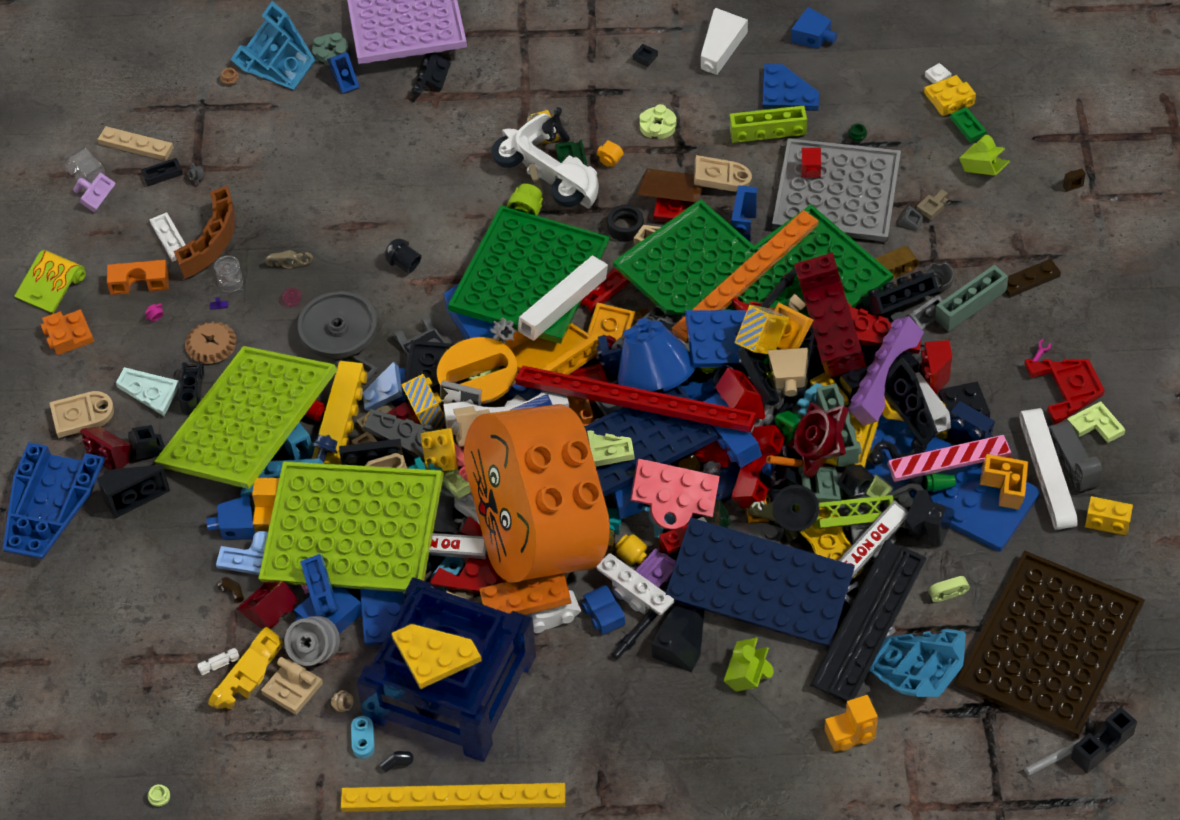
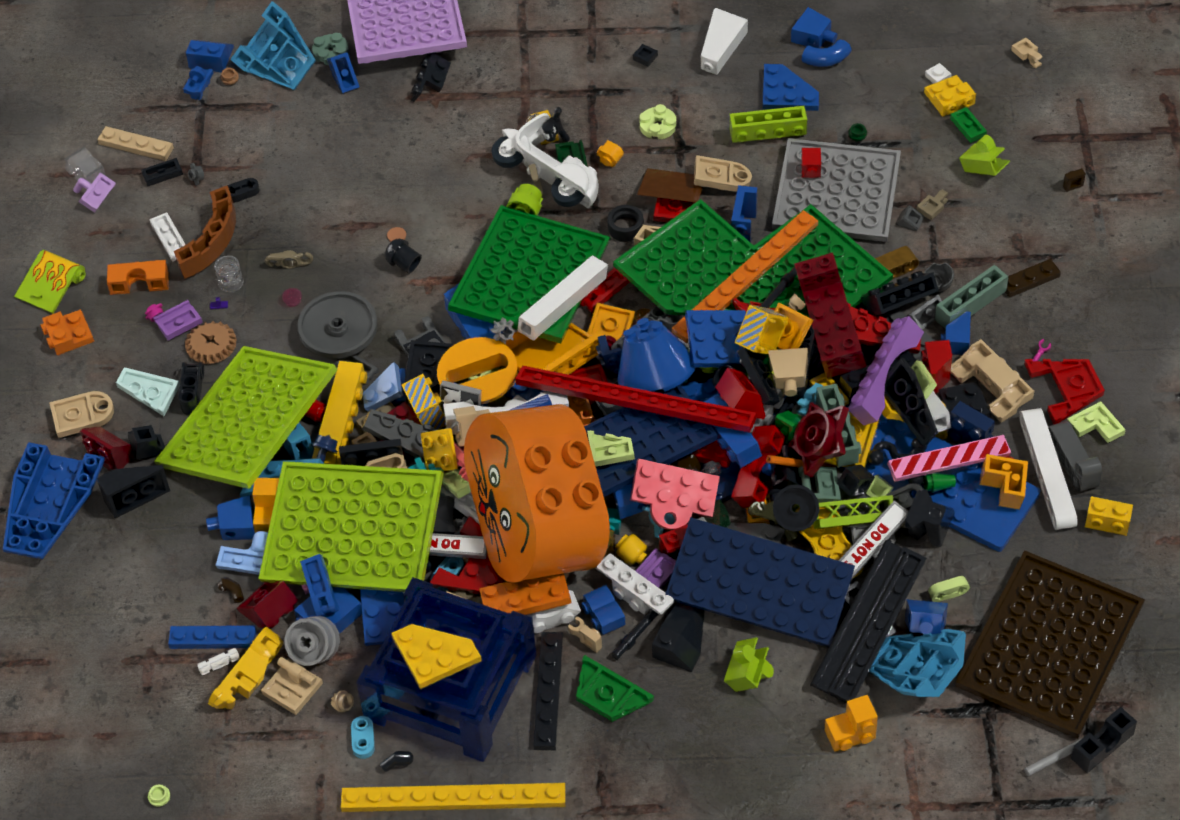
none -> medium lavender plate [153,300,202,340]
none -> blue plate [168,625,257,649]
none -> blue hips [183,66,213,100]
none -> blue slope [186,40,234,72]
none -> black beam [227,178,260,203]
none -> nougat piece [387,227,406,242]
none -> black plate [533,632,563,751]
none -> tan plate [568,617,602,653]
none -> green wing [576,655,654,722]
none -> blue cylinder [801,40,852,67]
none -> blue torso [905,599,948,634]
none -> yellowish green plate [911,360,937,399]
none -> blue slope [941,311,971,355]
none -> tan bracket [950,339,1034,423]
none -> tan plate [1011,38,1042,68]

